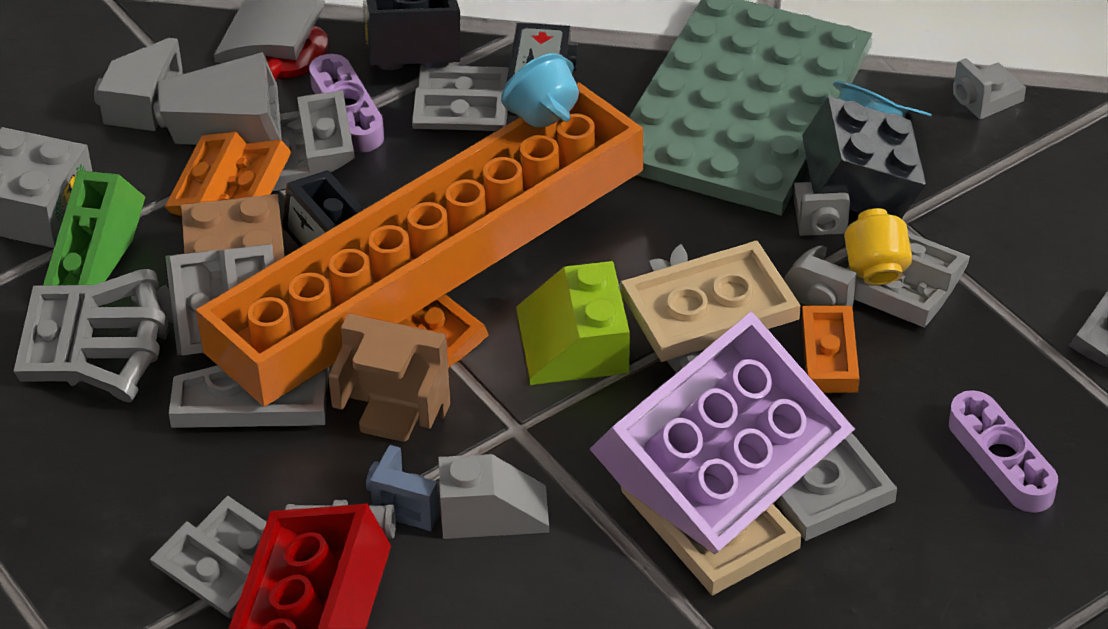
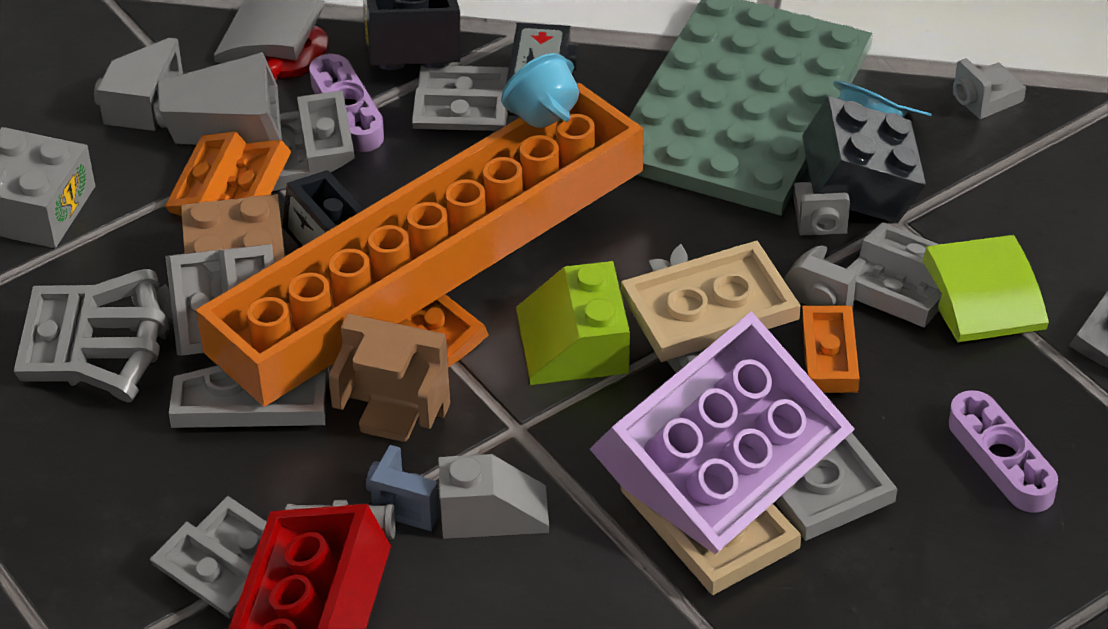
bright green slope [43,170,145,286] -> none
yellow head [844,208,912,285] -> none
none -> lime slope [922,235,1049,342]

